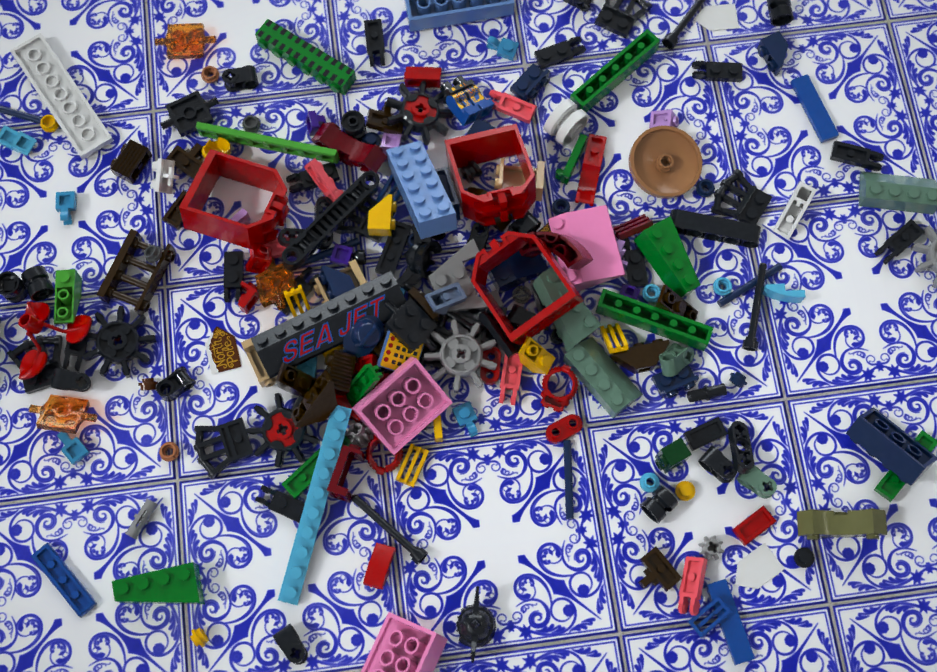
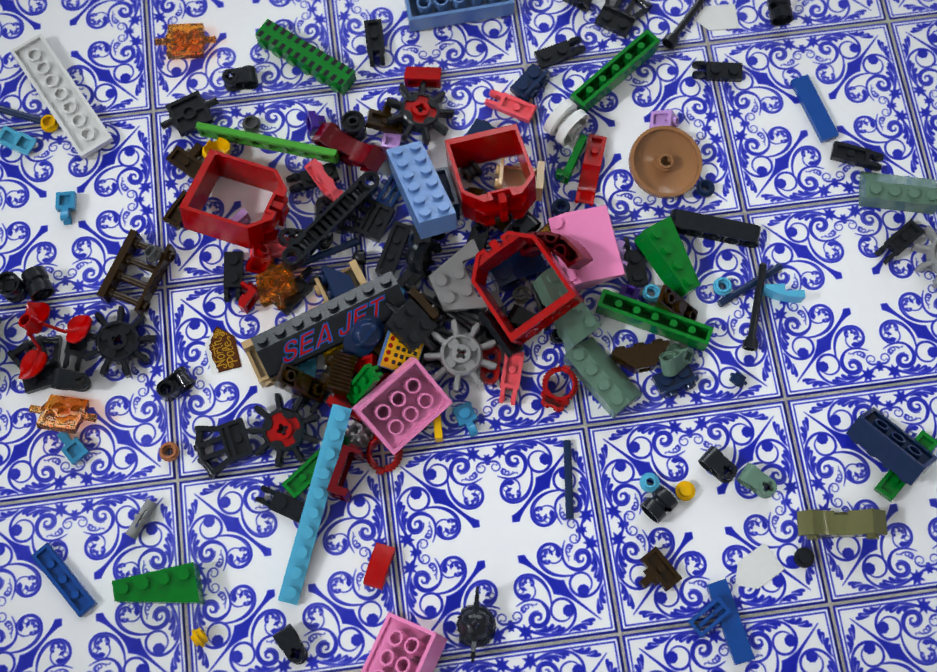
bright green slope [54,269,82,324] -> none
dark brown brick [110,139,152,184] -> none
reddish brown plate [138,378,158,391] -> none
white hips [150,158,179,194] -> none
nougat plate [201,66,220,83] -> none
yellow tile [283,285,311,317] -> none
dark brown slope [291,370,337,428] -> none
dark purple tile [330,243,354,268] -> none
black piece [351,494,428,565] -> none
dark blue plate [362,132,381,146] -> none
yellow slope [367,194,397,236] -> none
yellow tile [395,443,429,488] -> none
sand blue slope [424,282,467,315] -> none
hips [440,76,495,127] -> none
dark azure plate [486,36,519,61] -> none
yellow slope [518,336,556,374] -> none
red plate [545,414,582,444] -> none
yellow tile [600,323,629,354] -> none
dark red tile [613,214,653,240] -> none
dark green brick [655,438,692,474] -> none
coral hinge [678,556,708,616] -> none
black tile [683,417,728,451] -> none
black axle [687,383,727,403] -> none
light grey gear [698,535,724,560] -> none
black plate [711,169,772,225] -> none
black beam [728,421,754,474] -> none
red tile [732,505,777,546] -> none
dark blue slope [757,31,788,77] -> none
white slope [772,181,817,240] -> none

